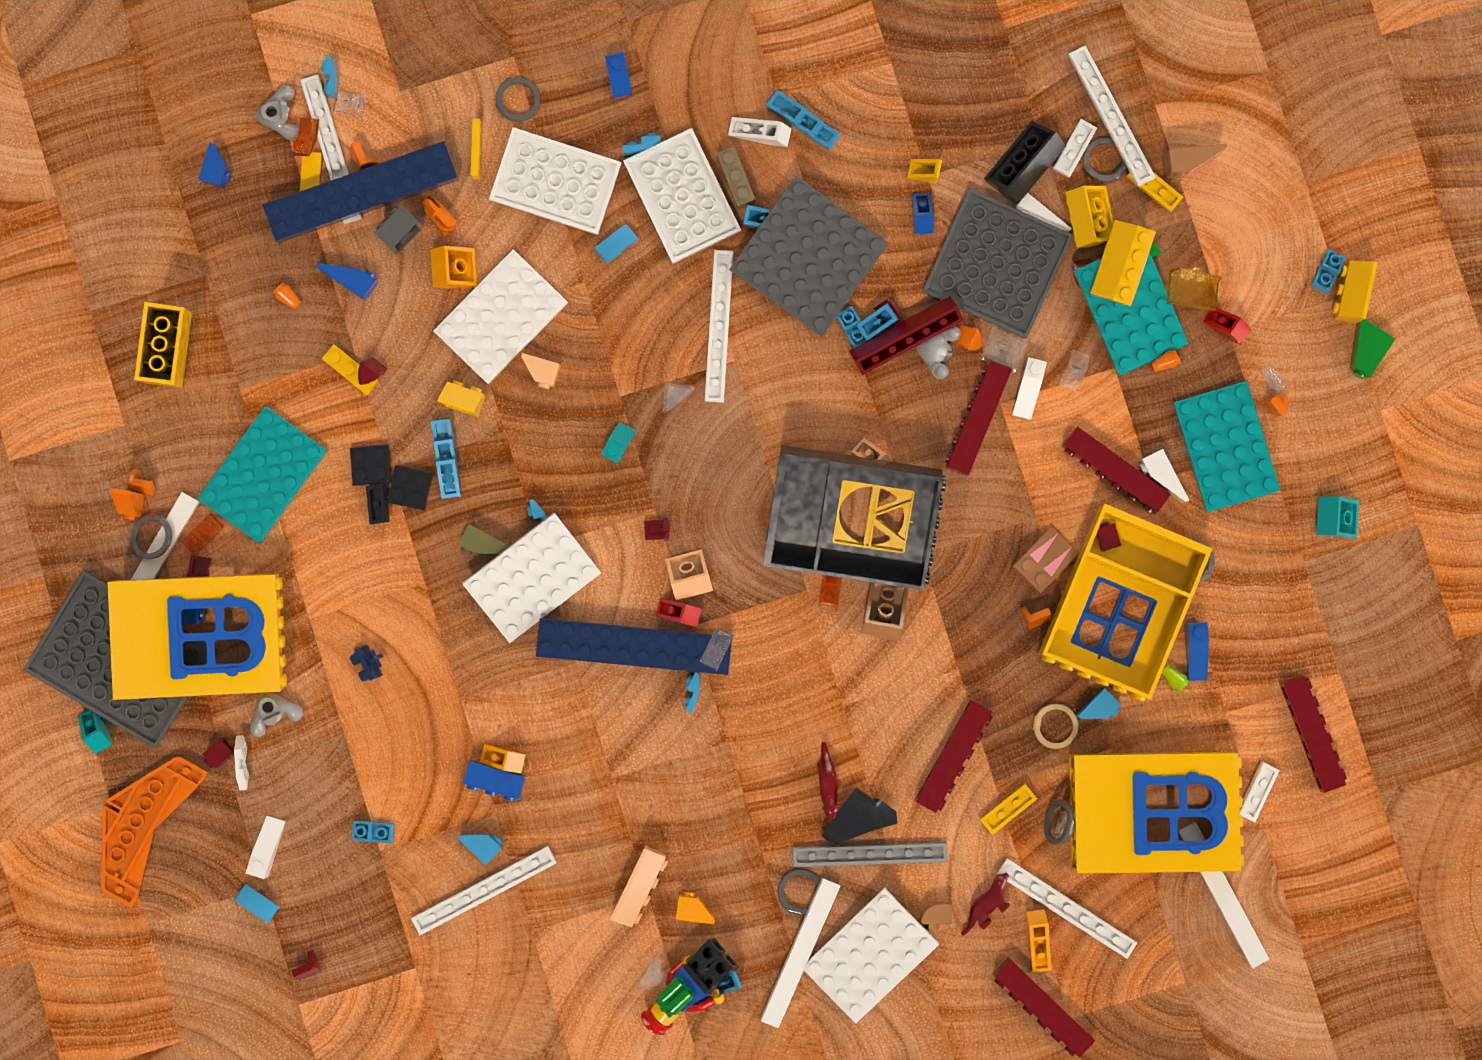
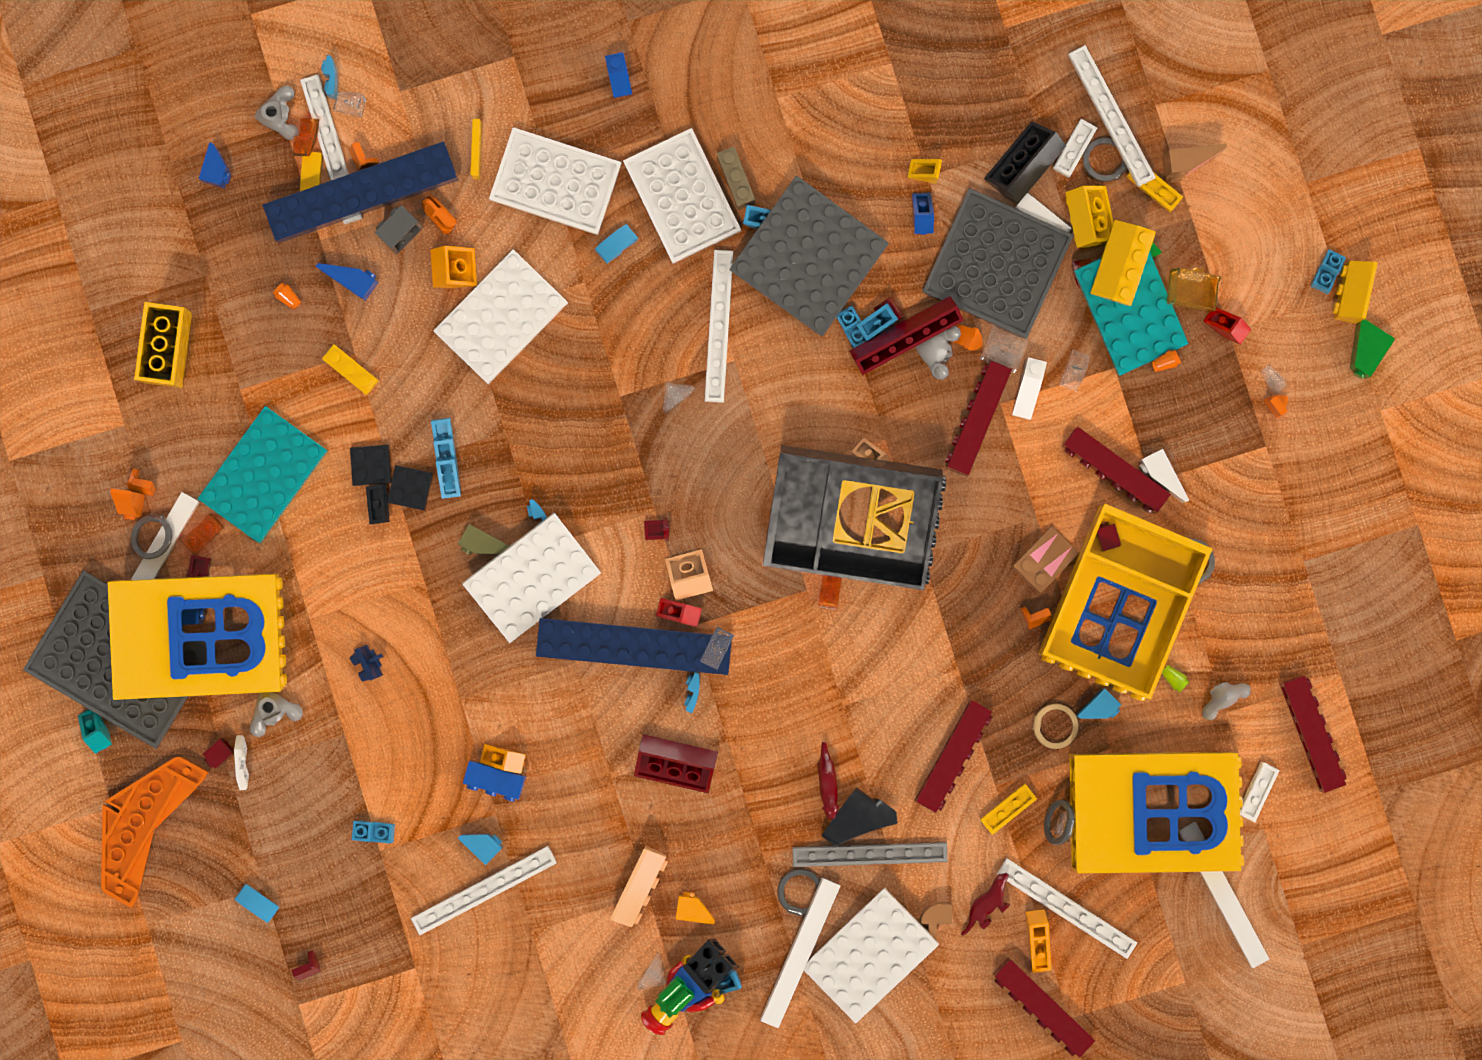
white slope [246,816,286,879] -> none
dark red tile [358,357,387,385] -> none
yellow slope [437,380,485,417] -> none
dark grey piece [495,77,541,122] -> none
light nougat slope [522,353,561,390] -> none
teal slope [601,422,636,465] -> none
dark azure slope [623,133,661,157] -> none
white slope [728,117,791,147] -> none
dark azure slope [766,90,841,151] -> none
medium nougat slope [862,582,909,640] -> none
teal plate [1172,381,1281,512] -> none
blue slope [1184,622,1209,681] -> none
teal slope [1316,496,1359,539] -> none
none -> dark red slope [634,734,718,794]
none -> light grey head [1202,682,1251,720]

